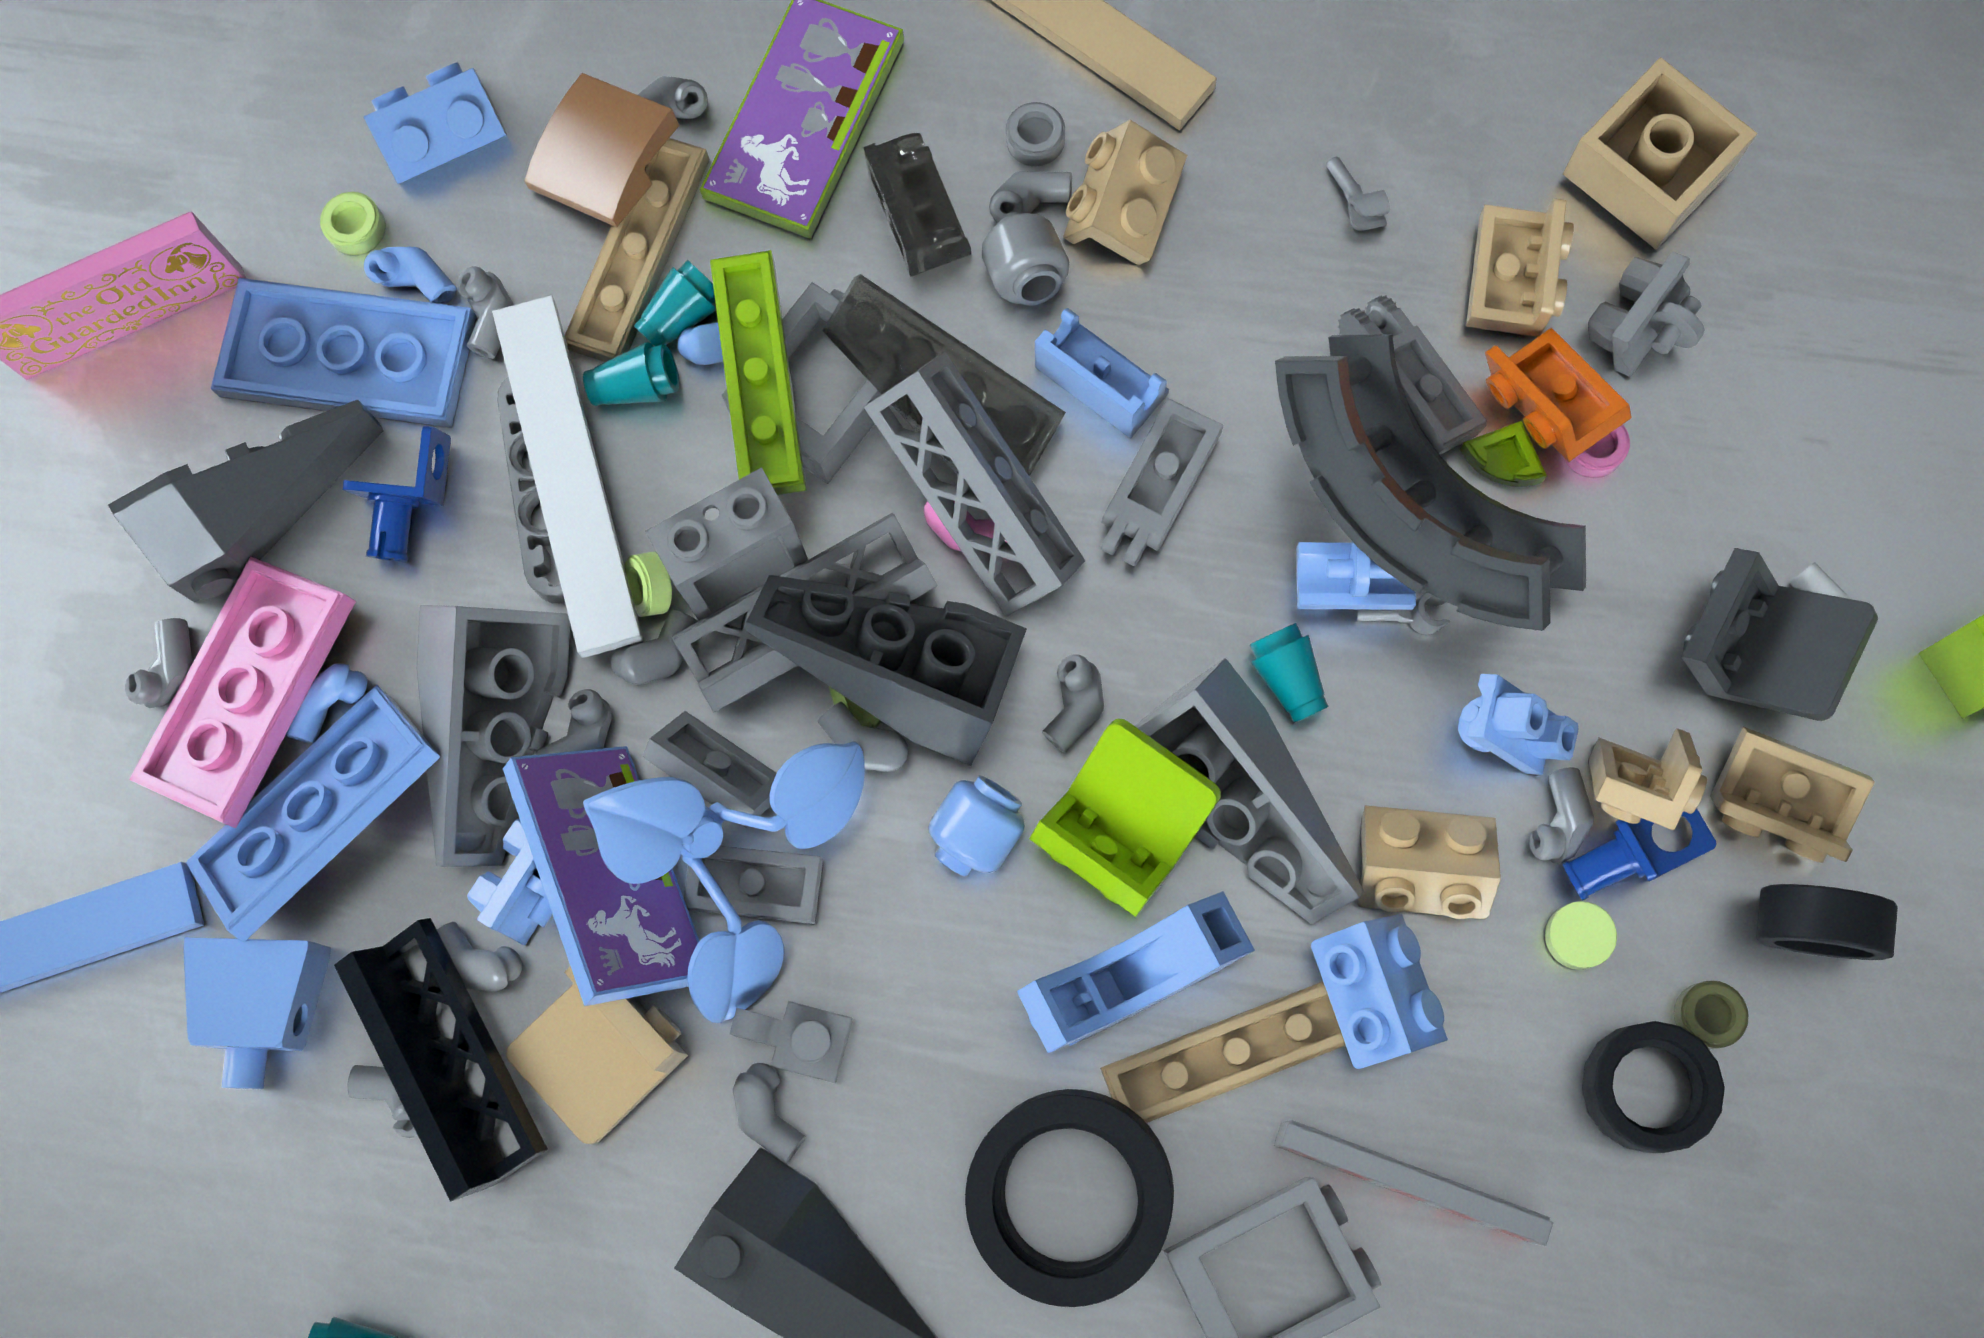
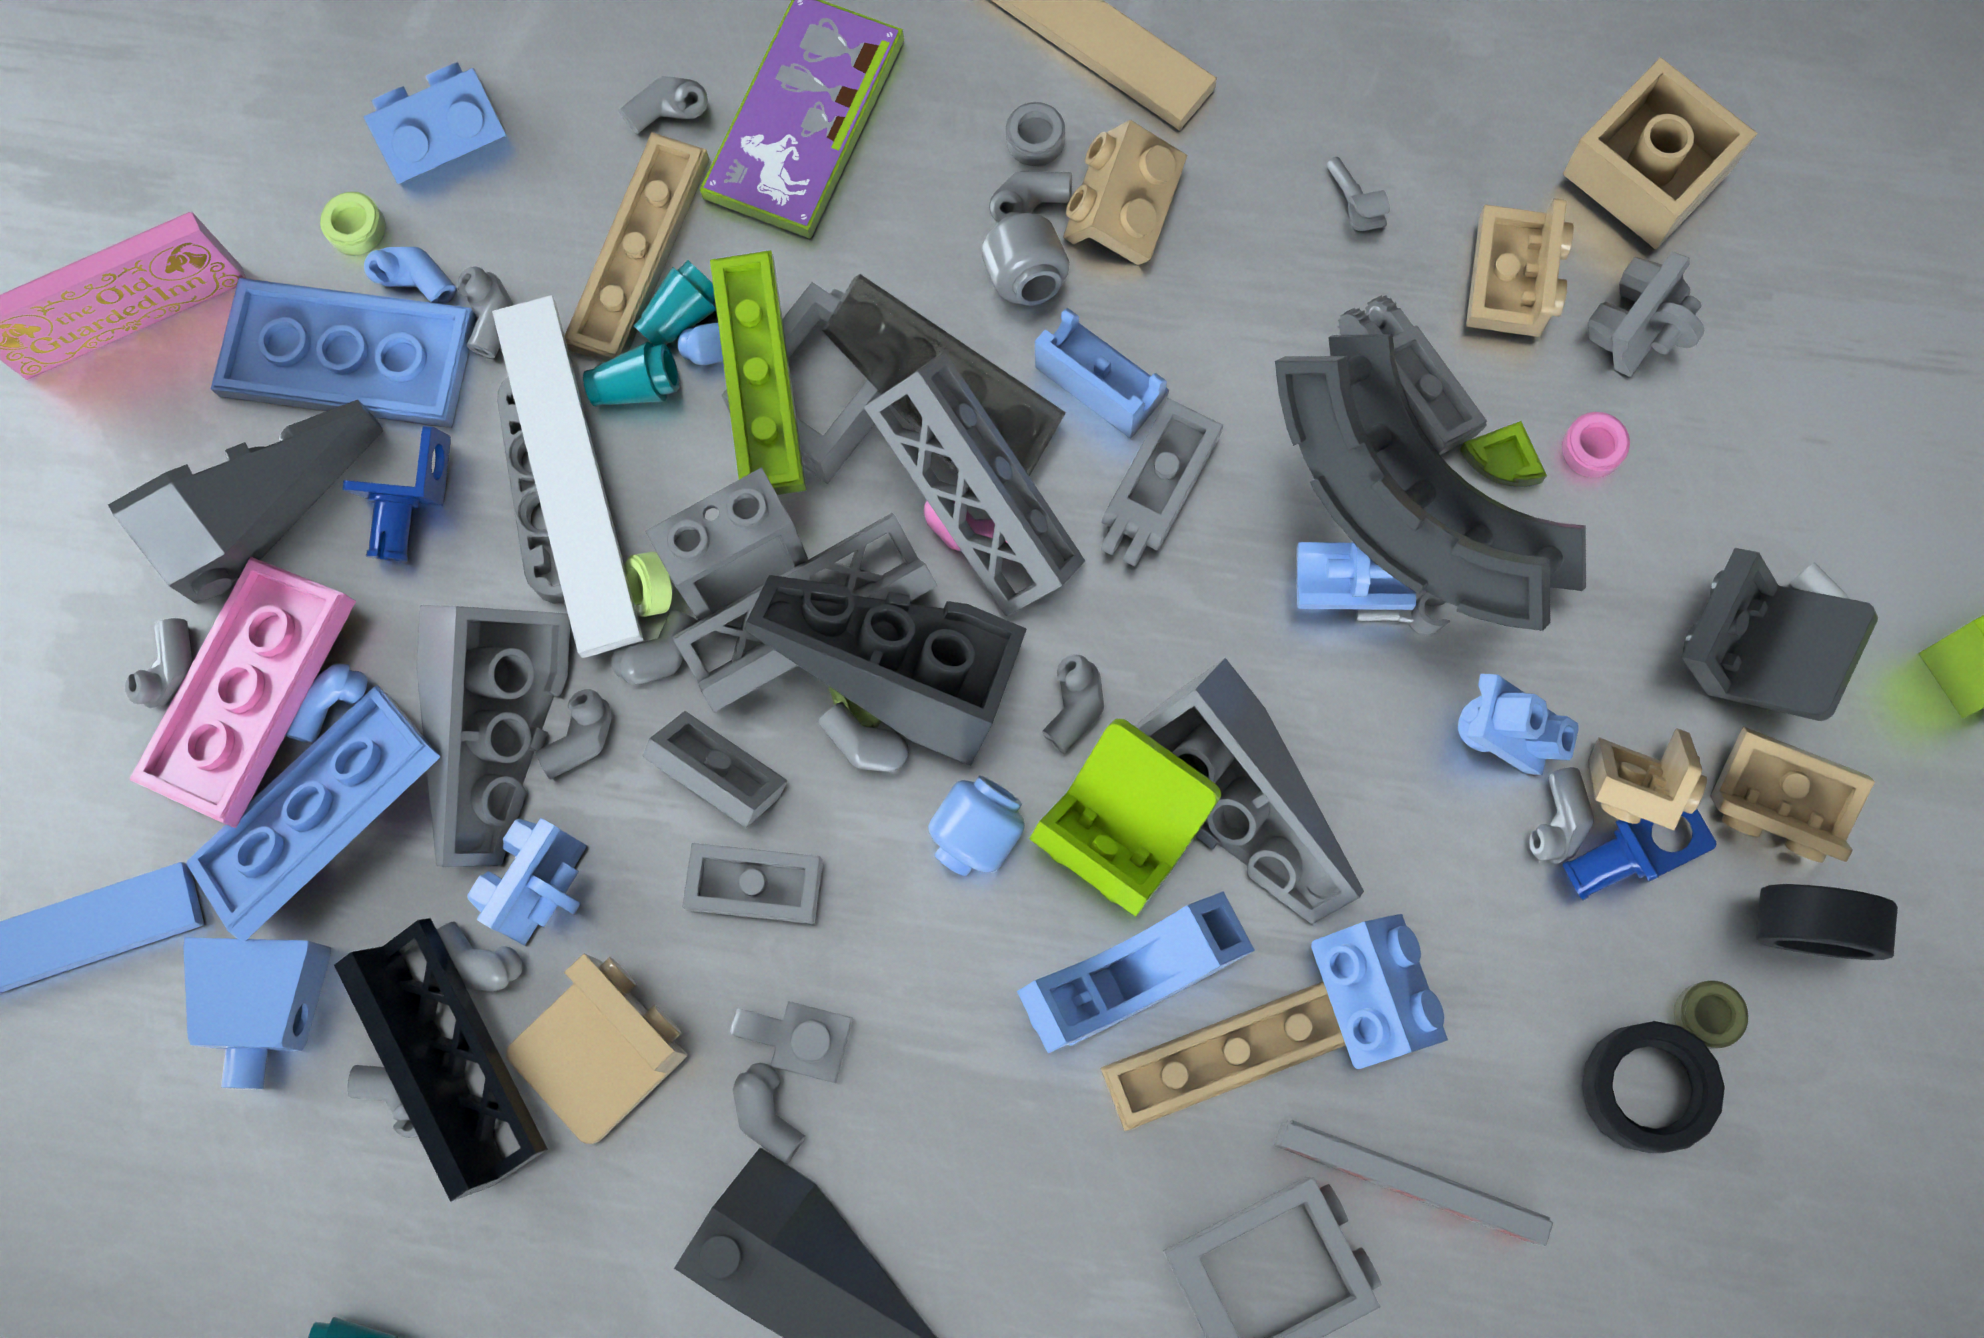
tile [503,746,699,1006] -> none
medium nougat slope [524,73,680,227] -> none
light blue plant [583,741,865,1023] -> none
clear smoke hinge [863,133,971,277] -> none
black tyre [965,1089,1174,1307] -> none
teal cone [1250,623,1329,723] -> none
tan bracket [1357,805,1501,919] -> none
orange bracket [1485,328,1632,462] -> none
yellowish green tile [1545,901,1617,970] -> none

